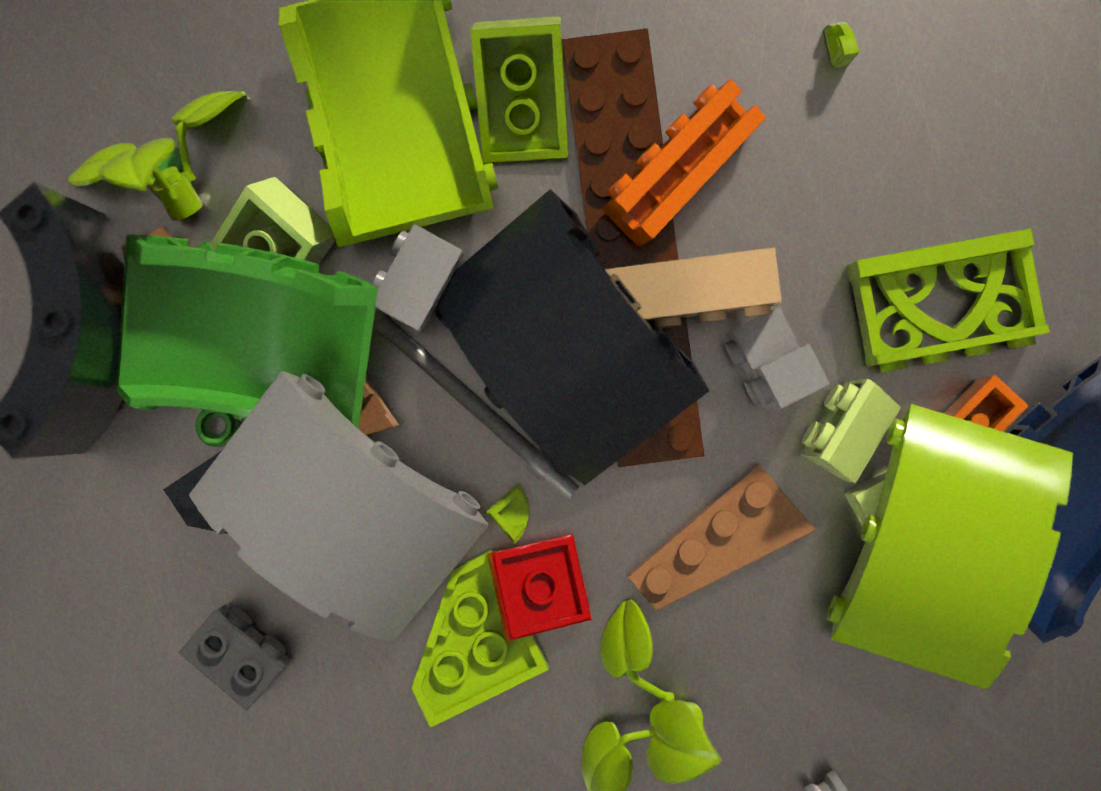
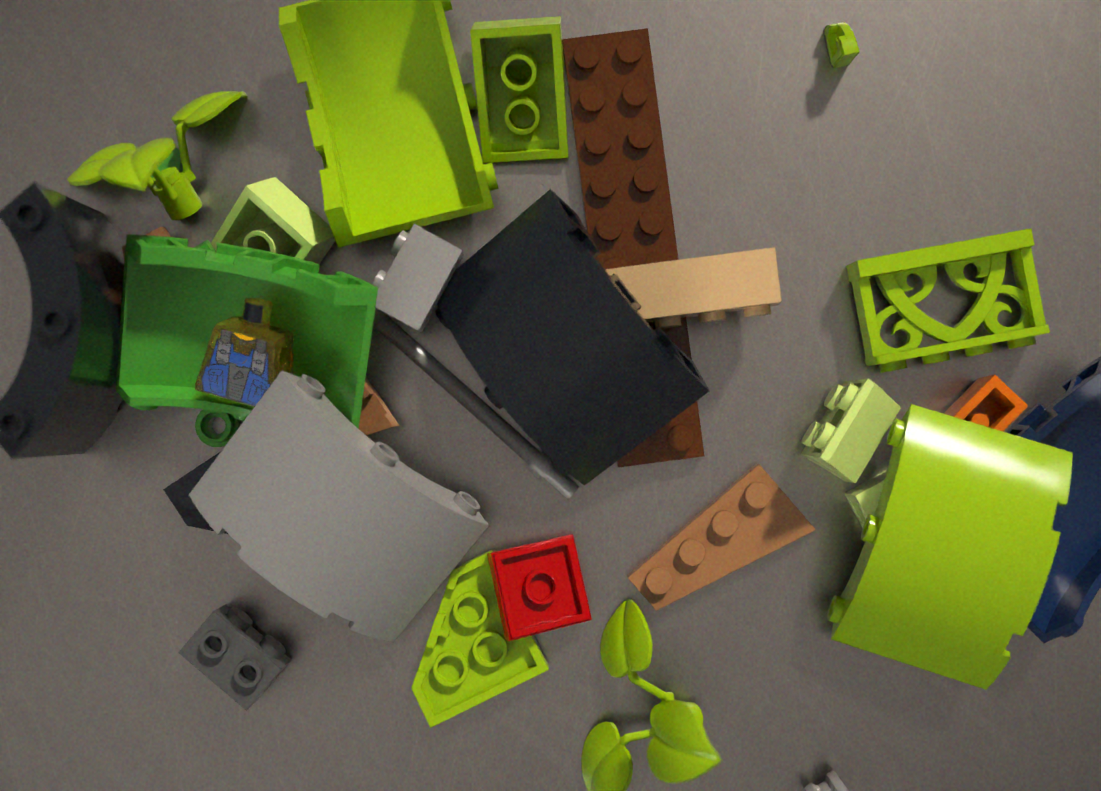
lime tile [486,483,529,544] -> none
orange brick [602,79,767,247] -> none
light grey brick [725,306,830,410] -> none
none -> torso [195,298,294,407]

